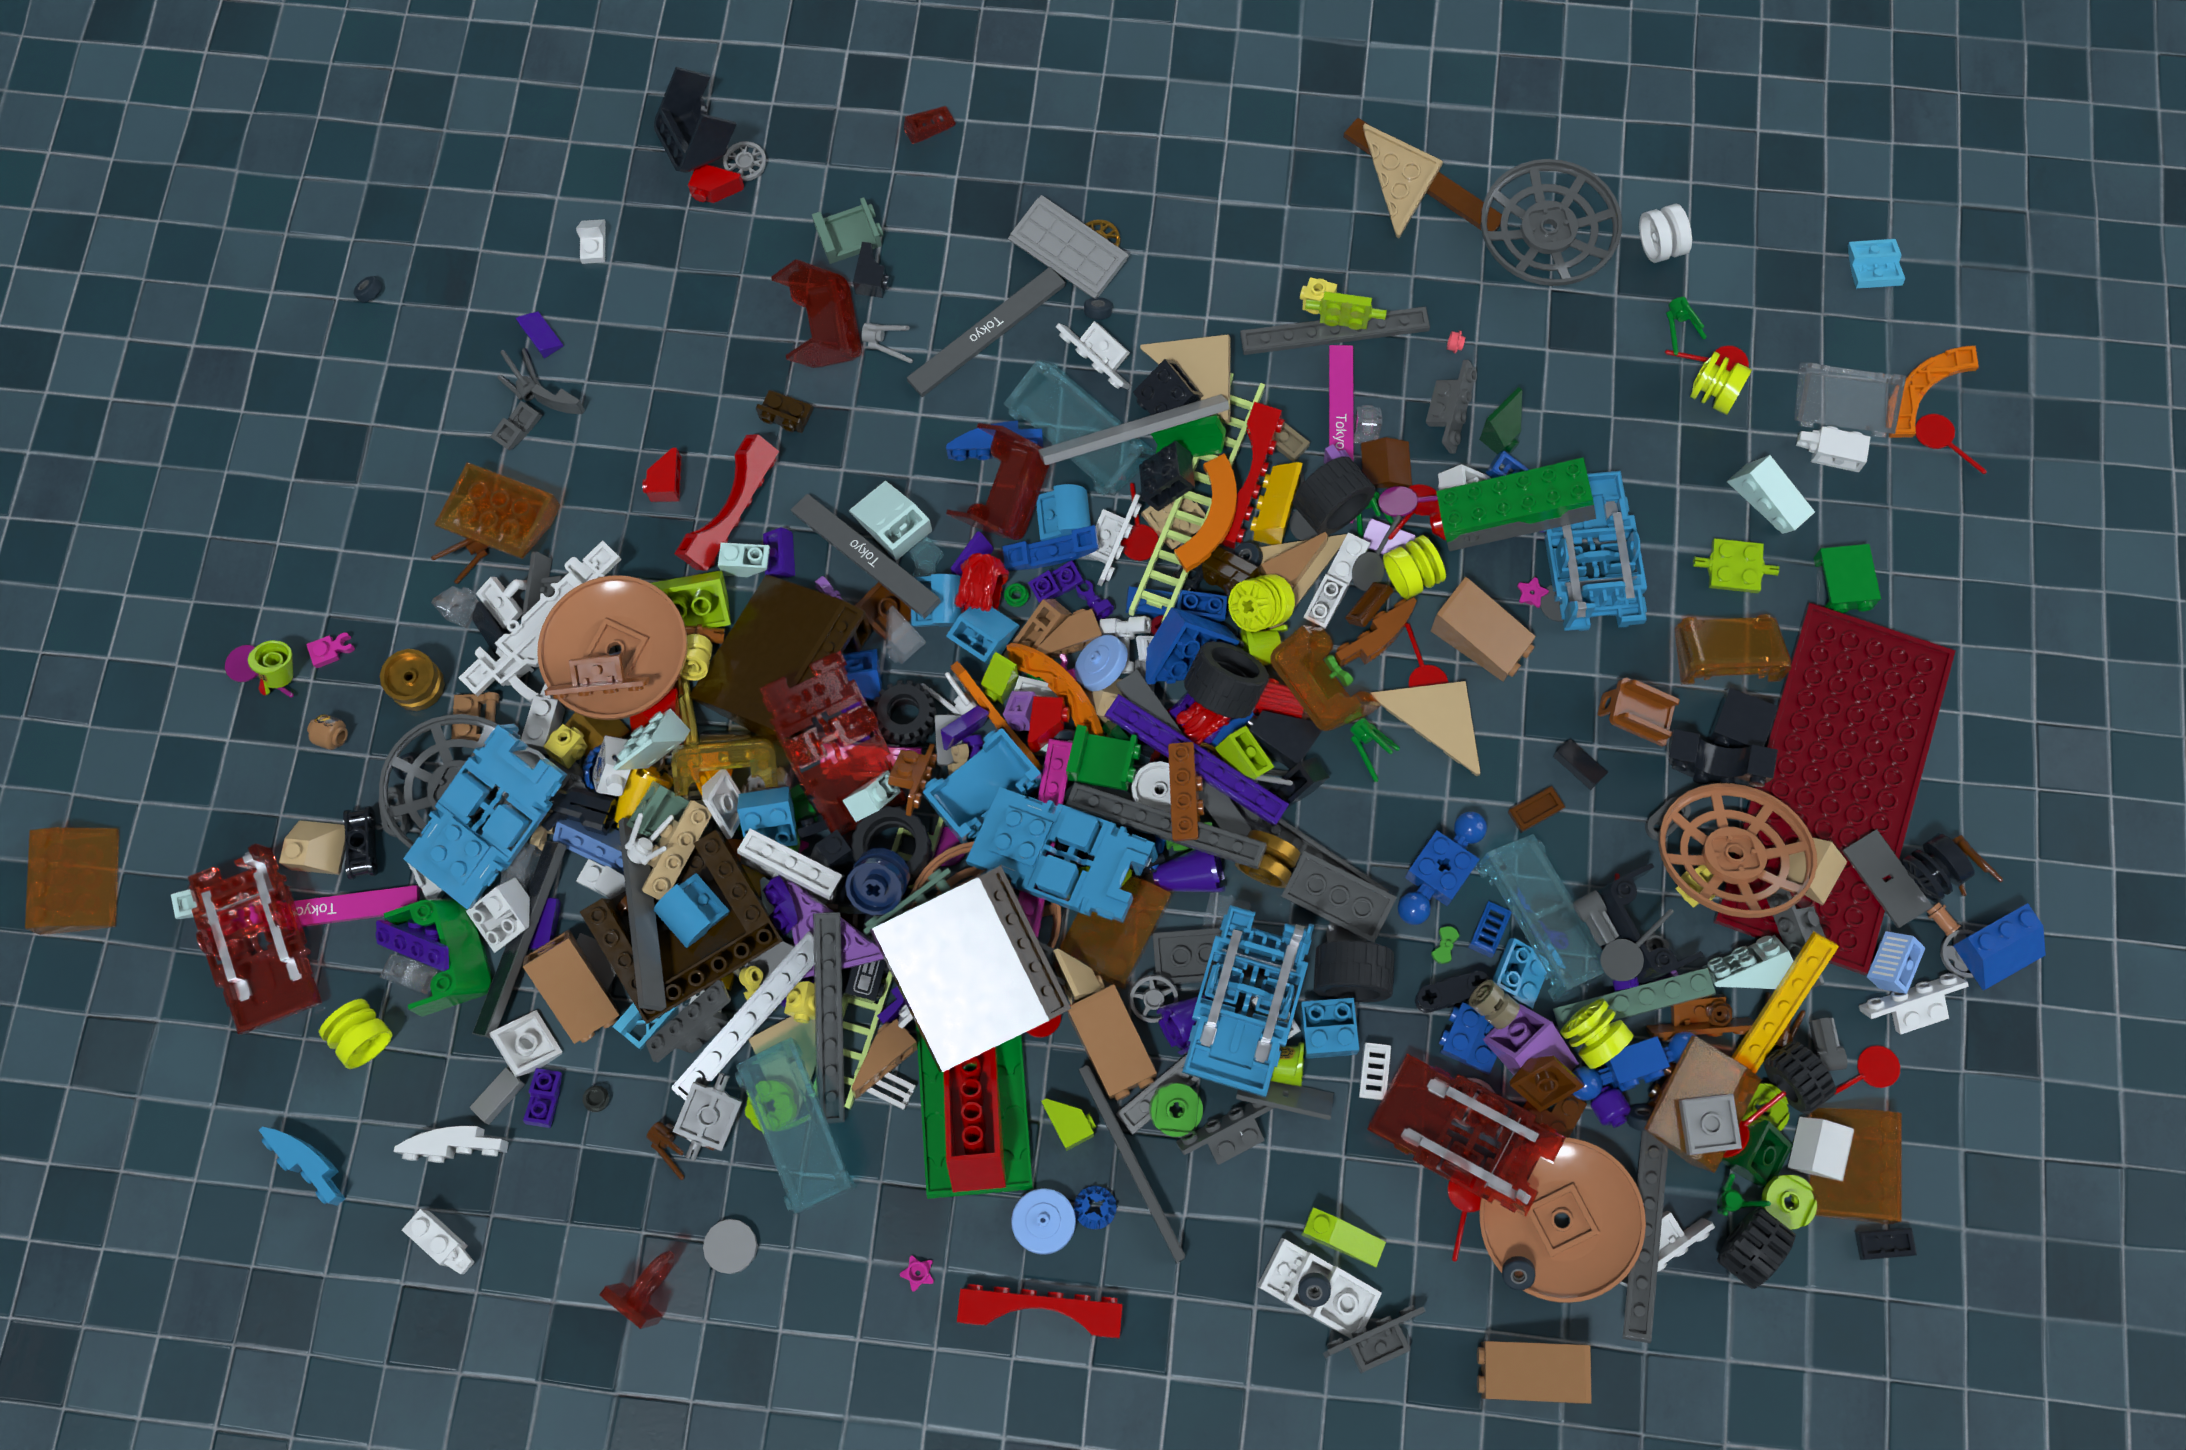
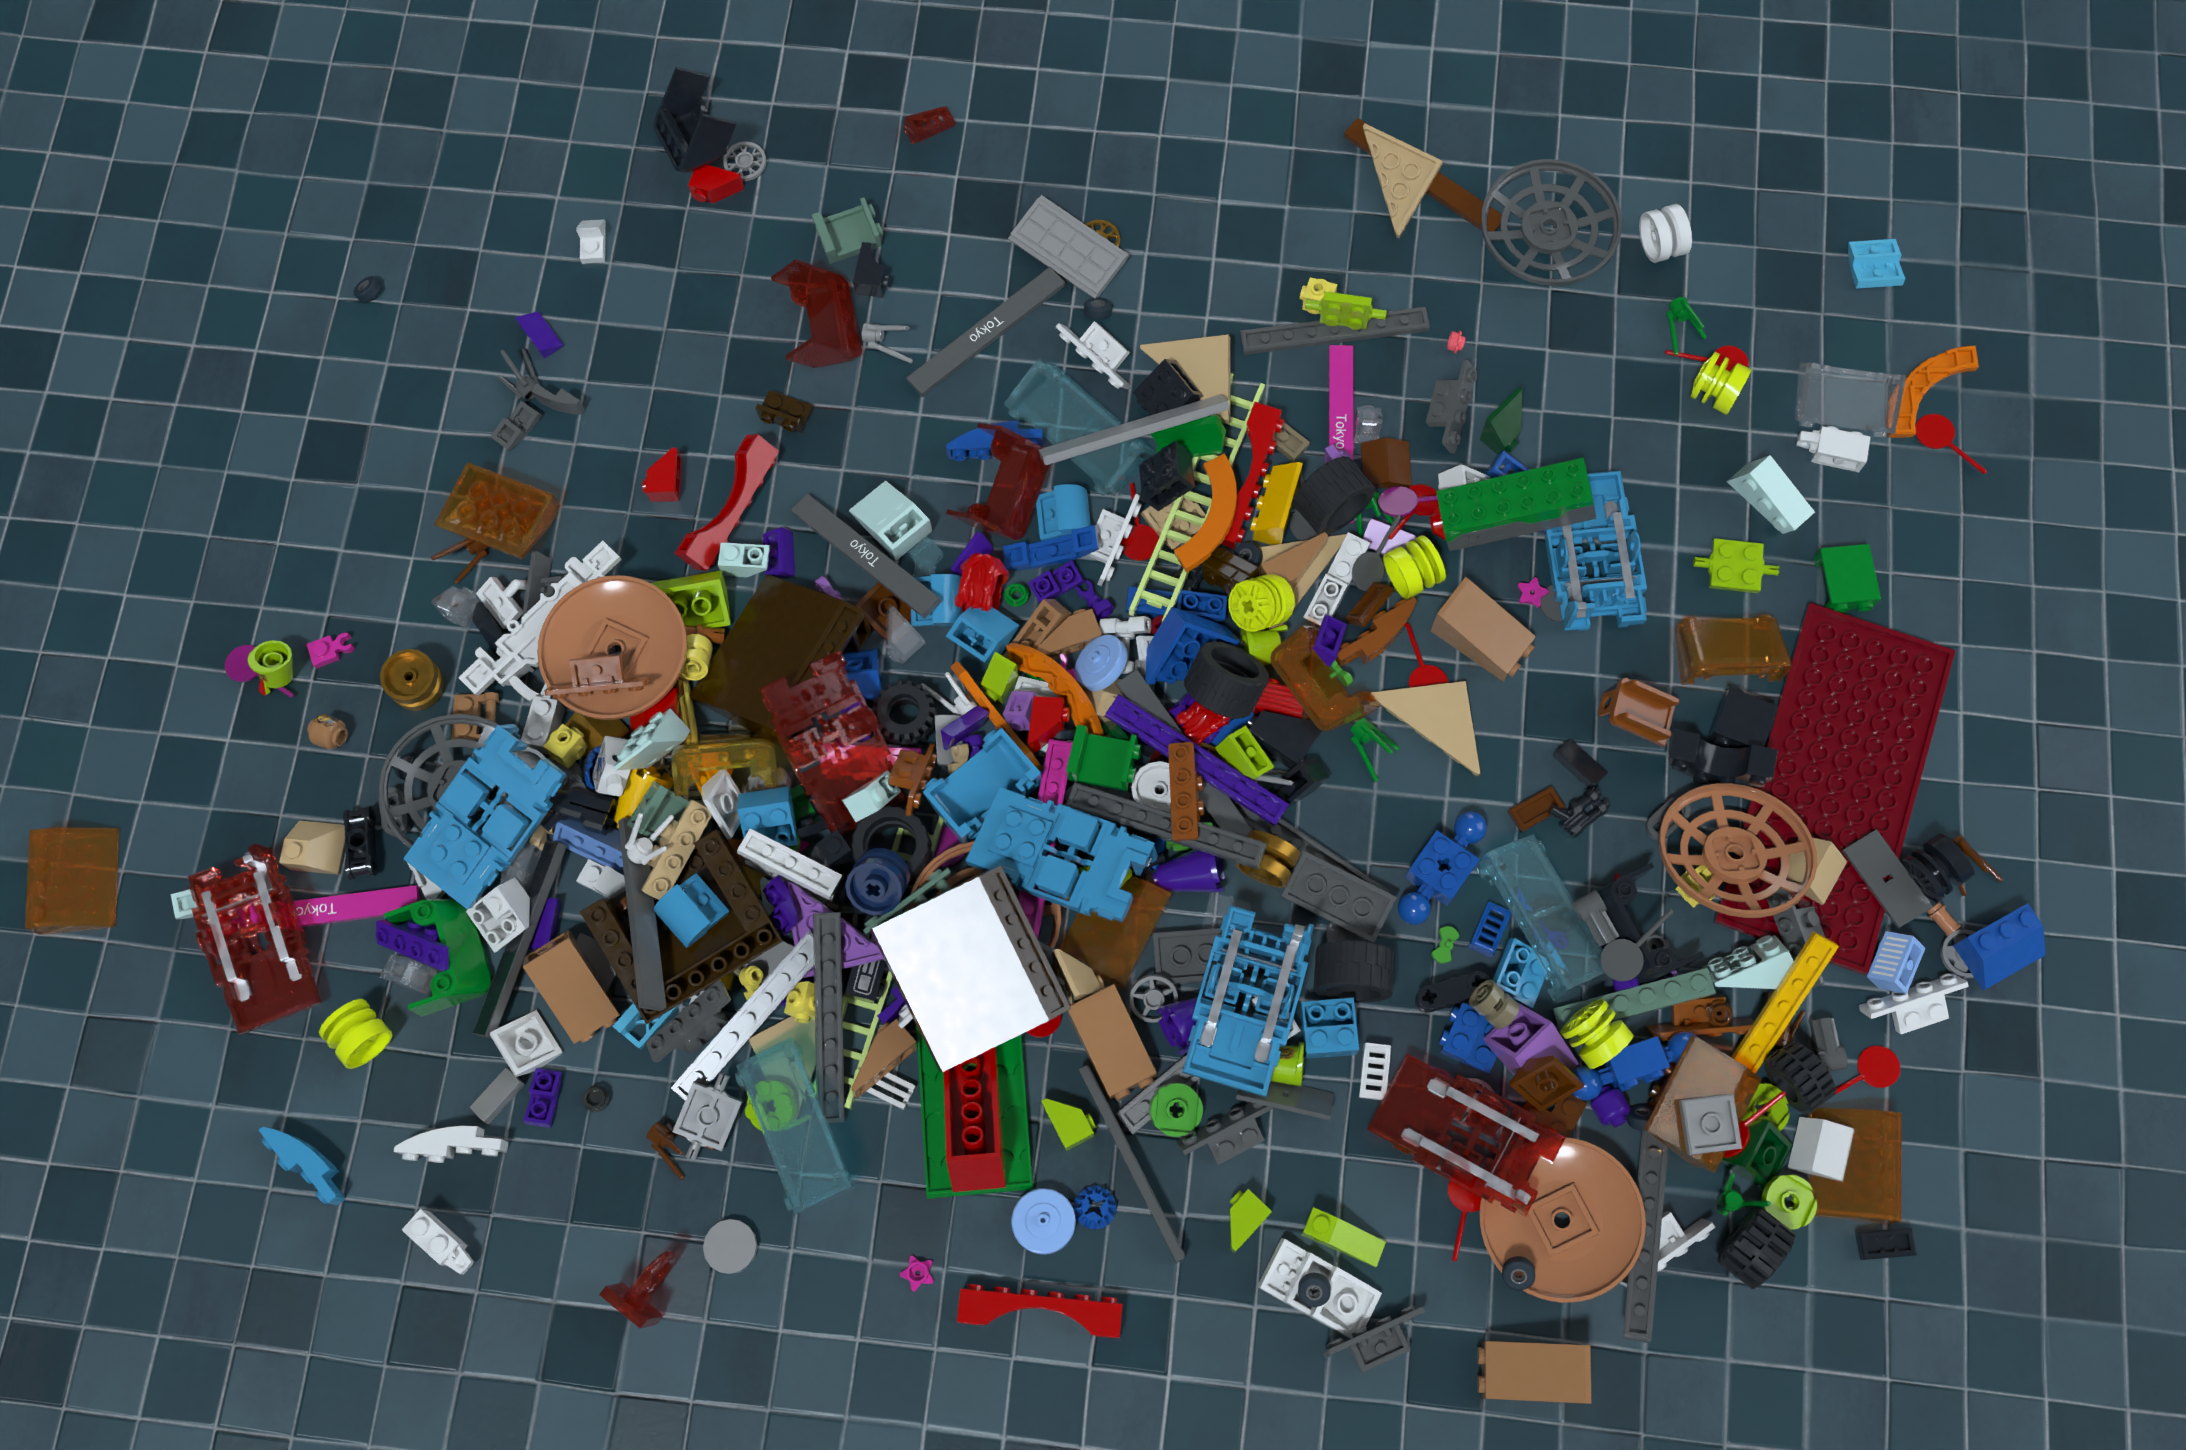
none -> lime slope [1229,1189,1272,1253]
none -> dark purple slope [1313,614,1347,667]
none -> black piece [1548,787,1610,838]

